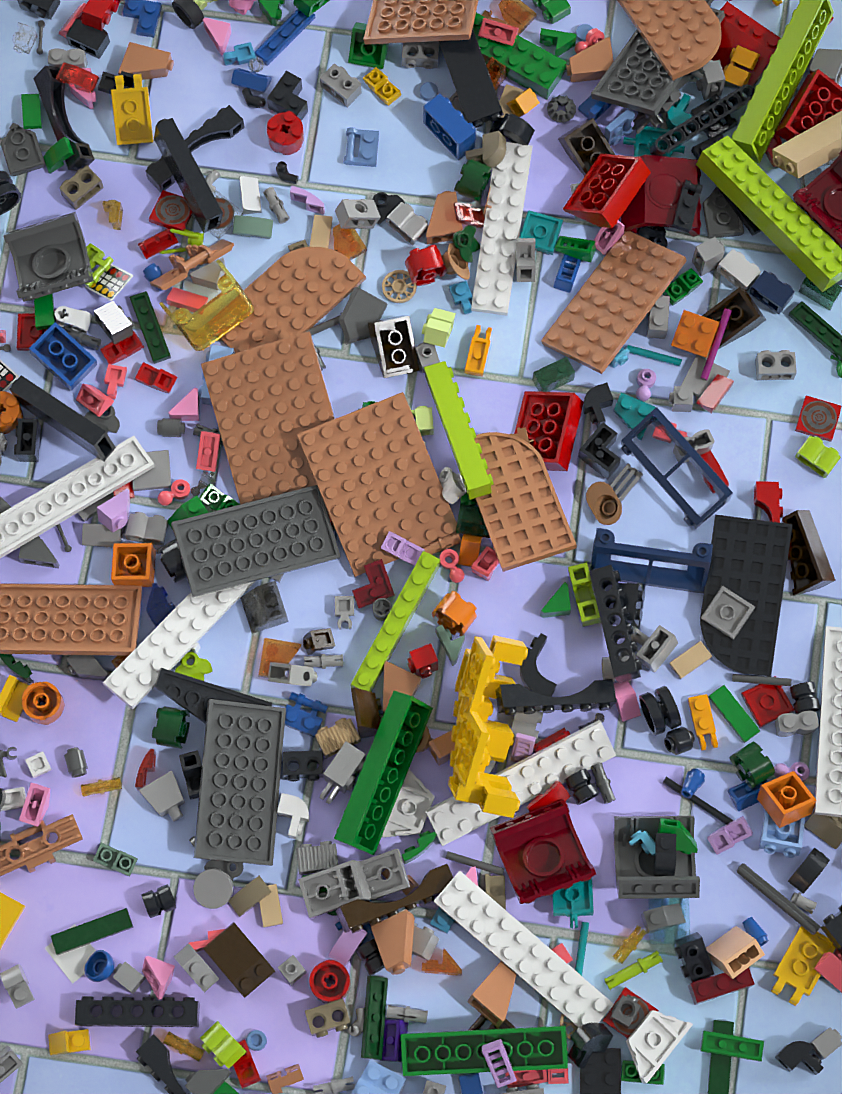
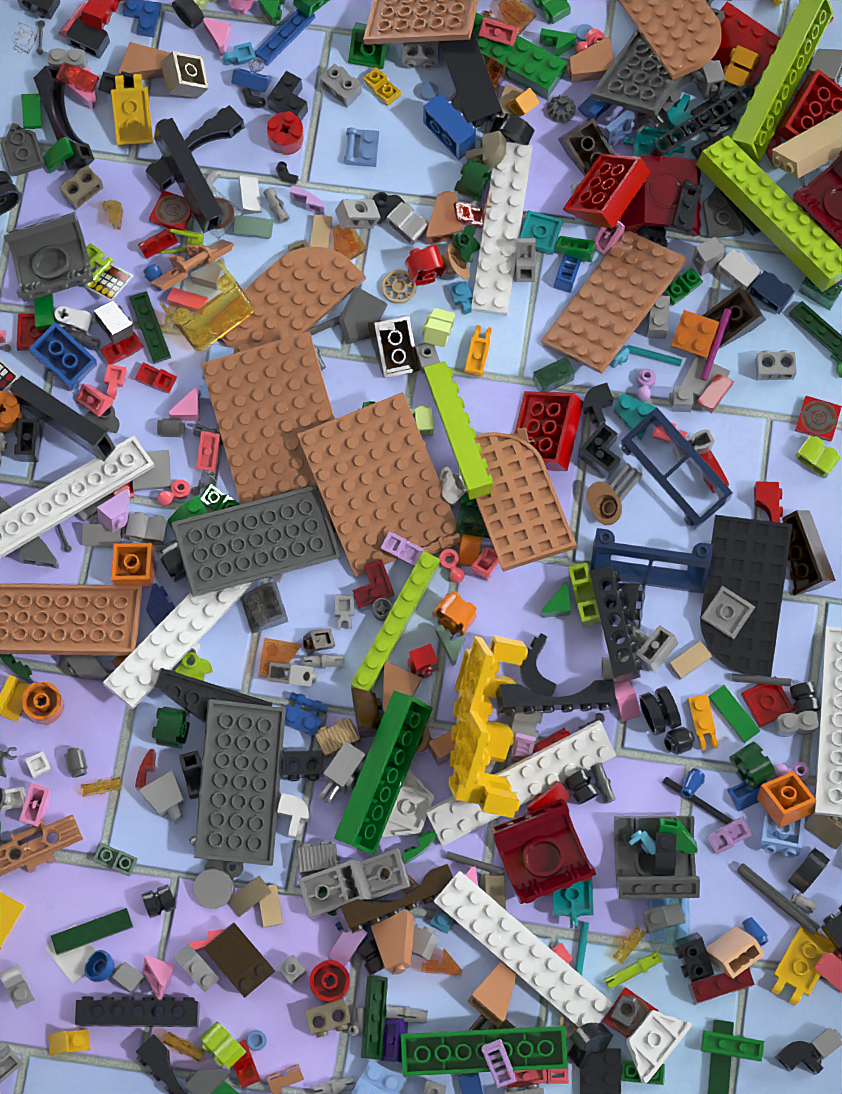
none -> dark tan brick [161,51,209,99]

